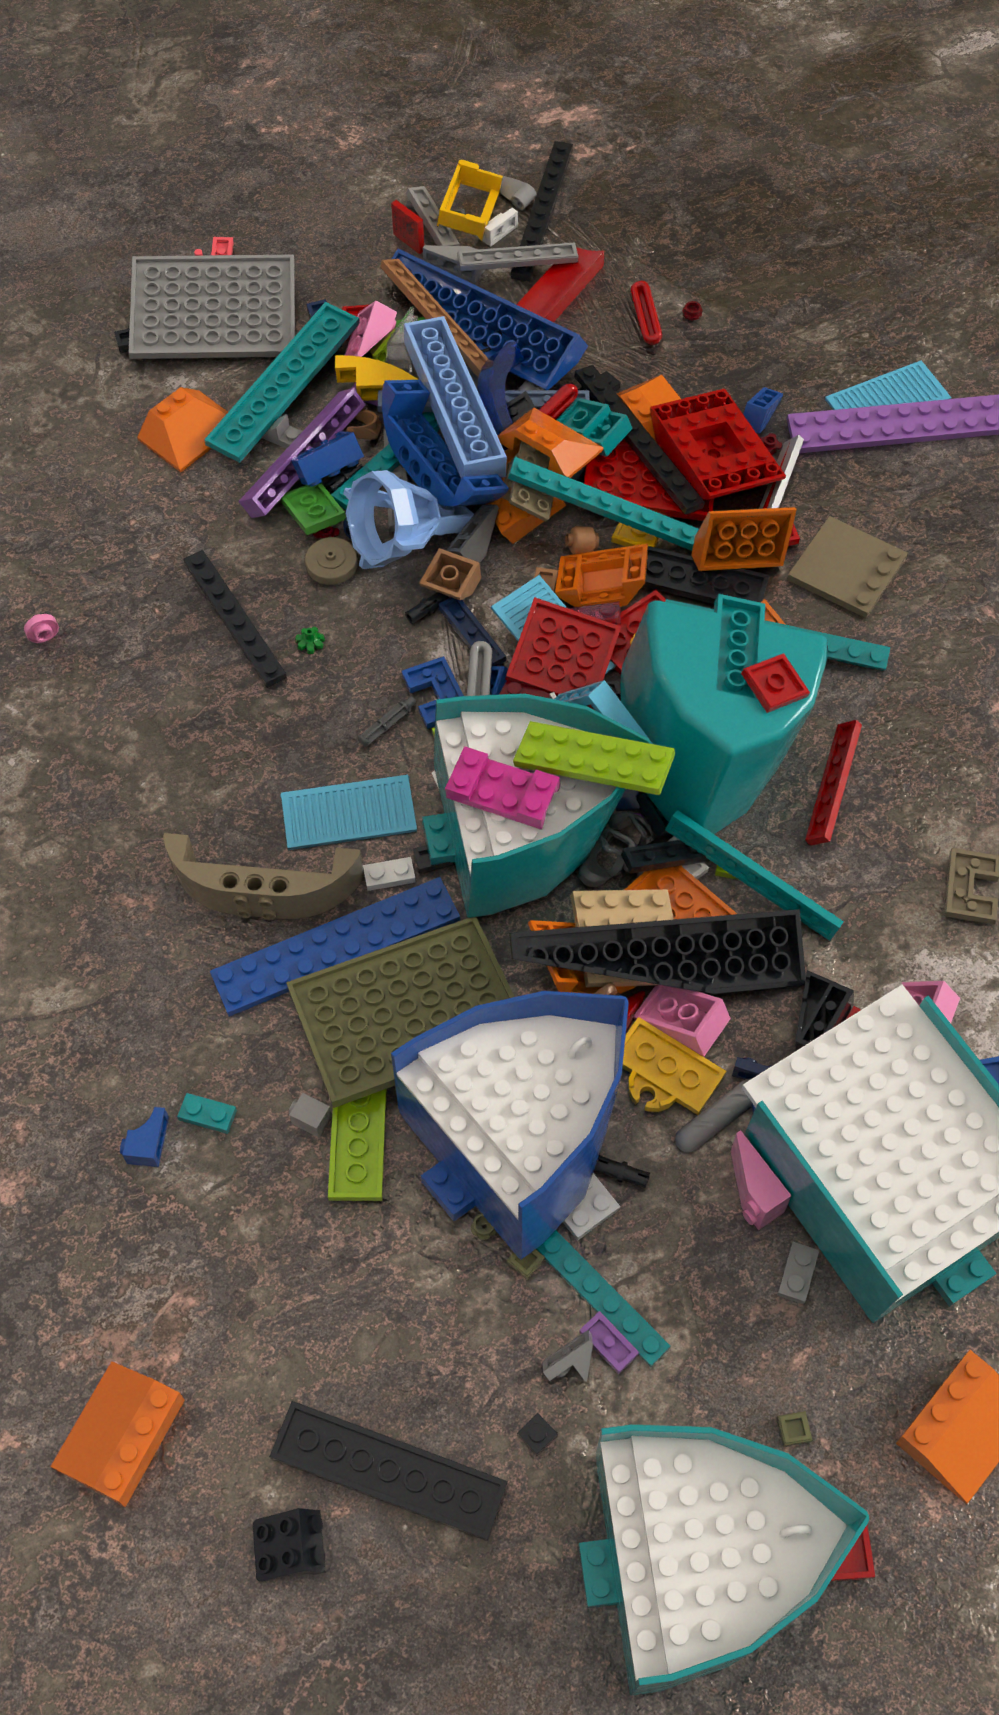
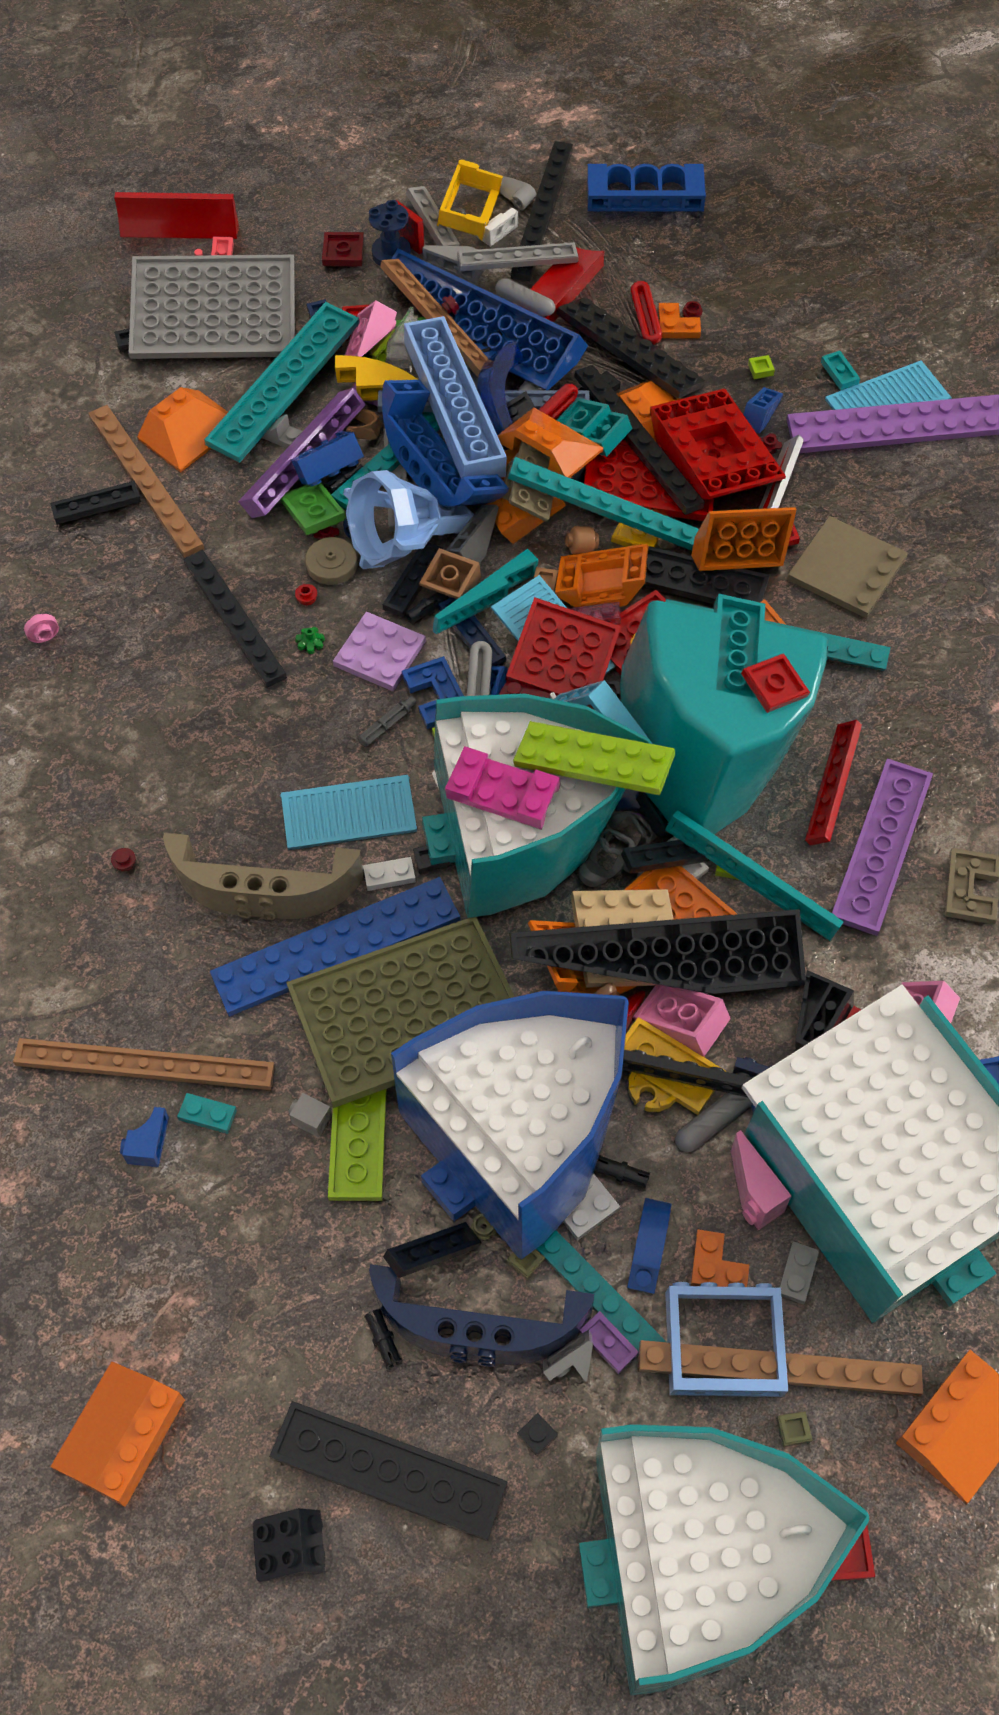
none -> medium nougat plate [13,1038,275,1090]
none -> black plate [50,481,141,525]
none -> medium nougat plate [88,405,204,558]
none -> dark red plate [111,848,136,872]
none -> red arch [114,192,239,239]
none -> red plate [295,584,318,605]
none -> dark red plate [322,232,364,266]
none -> lavender plate [333,612,426,692]
none -> black pin [364,1309,403,1369]
none -> dark blue piece [369,200,411,266]
none -> dark blue slope [369,1264,595,1367]
none -> black plate [382,542,443,617]
none -> black plate [383,1222,482,1278]
none -> teal slope [433,548,539,634]
none -> dark red plate [441,295,460,316]
none -> light grey piece [495,278,556,317]
none -> black plate [556,297,705,399]
none -> blue fence [587,164,706,211]
none -> black plate [622,1050,752,1098]
none -> blue arch [627,1198,672,1294]
none -> medium nougat plate [638,1340,923,1396]
none -> orange plate [658,303,701,338]
none -> light blue window [665,1282,788,1397]
none -> orange plate [691,1229,749,1287]
none -> lime plate [748,355,775,379]
none -> teal plate [821,350,860,390]
none -> medium lavender plate [832,758,933,936]

